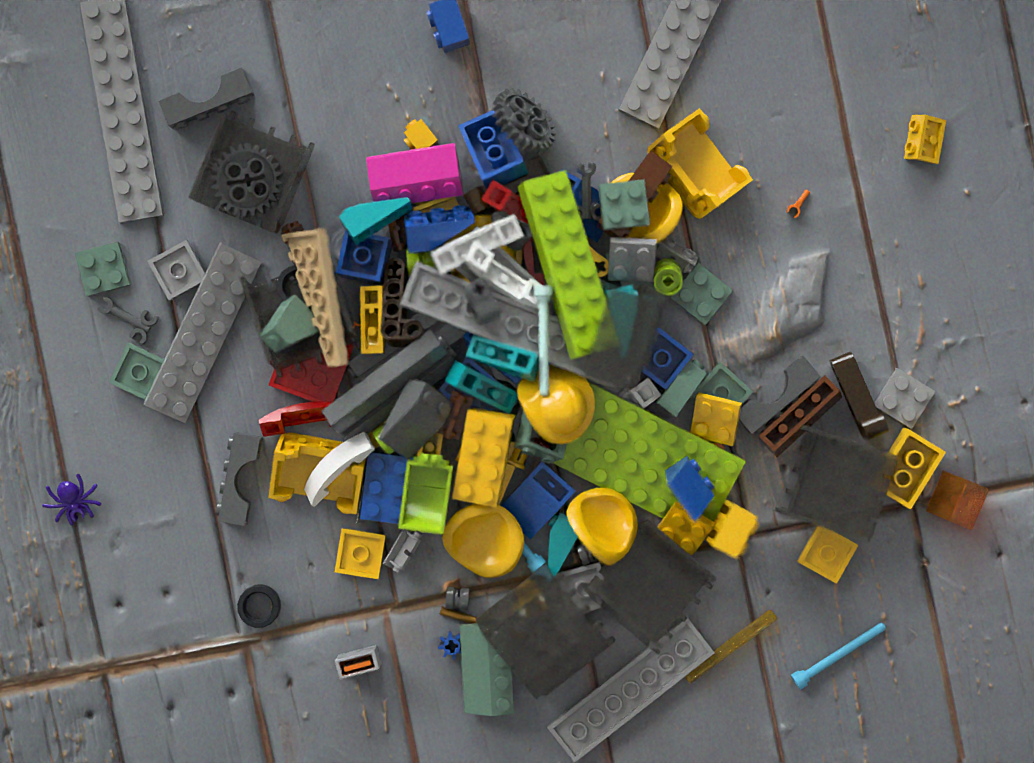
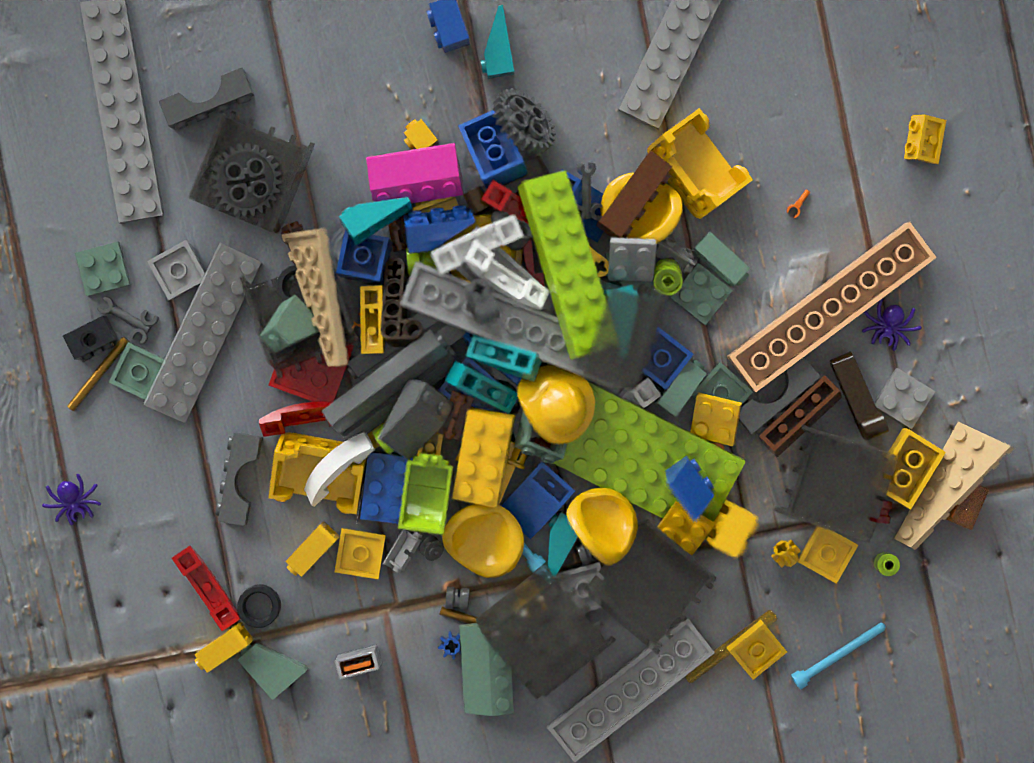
light aqua piece [534,286,552,396] -> none
sand green plate [598,180,650,230] -> none
none -> black brick [63,316,119,362]
none -> pearl gold bar [67,337,129,411]
none -> red slope [172,545,241,631]
none -> yellow slope [194,622,254,673]
none -> sand green slope [238,642,308,700]
none -> yellow slope [285,521,340,577]
none -> dark grey wheel [419,536,444,561]
none -> teal slope [481,5,514,79]
none -> sand green window [692,231,750,287]
none -> light nougat brick [726,222,937,392]
none -> yellow plate [726,620,787,680]
none -> yellow gear [771,540,801,568]
none -> dark purple animal [862,299,922,351]
none -> dark red wheel [868,499,893,524]
none -> lime brick [874,552,900,576]
none -> tan wing [894,422,1014,550]

